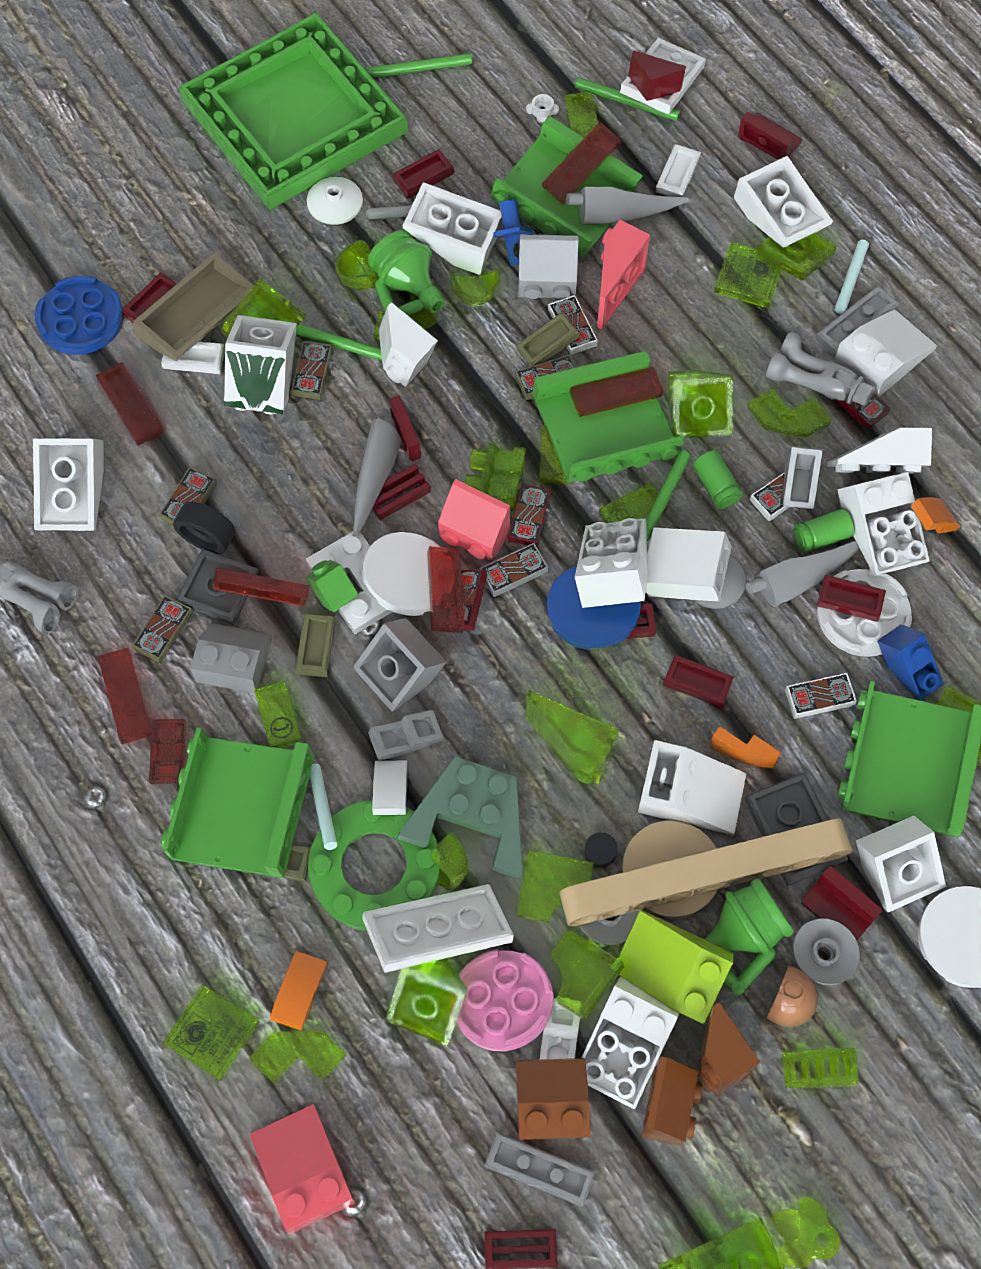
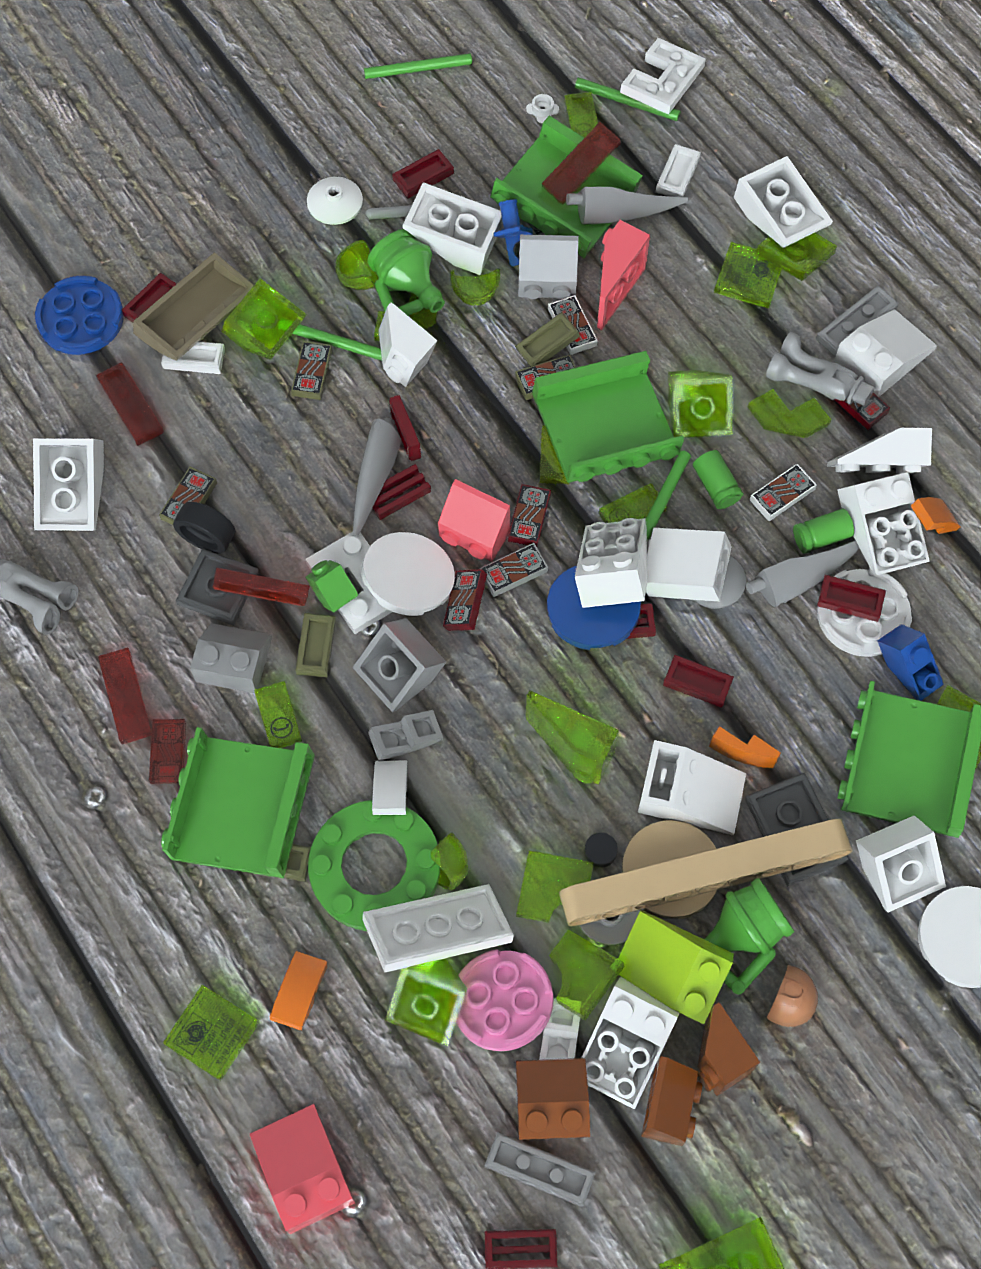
tile [132,595,193,663] -> none
bright green tile [179,12,408,210] -> none
slope [224,315,297,415] -> none
clear neon green tile [249,1030,347,1083] -> none
light aqua bar [310,764,337,850] -> none
sand green wing [397,756,523,879] -> none
clear red tile [427,546,465,633] -> none
clear neon green hips [464,443,526,512] -> none
clear red tile [570,367,664,417] -> none
dark red slope [628,51,687,101] -> none
dark red panel [738,112,802,160] -> none
clear neon green plate [771,1196,840,1268] -> none
clear neon green slope [782,1048,859,1089] -> none
light grey slope [783,446,823,509] -> none
tile [785,673,857,719] -> none
light grey dish [792,919,860,985] -> none
dark red panel [801,865,883,941] -> none
light aqua bar [834,240,869,314] -> none

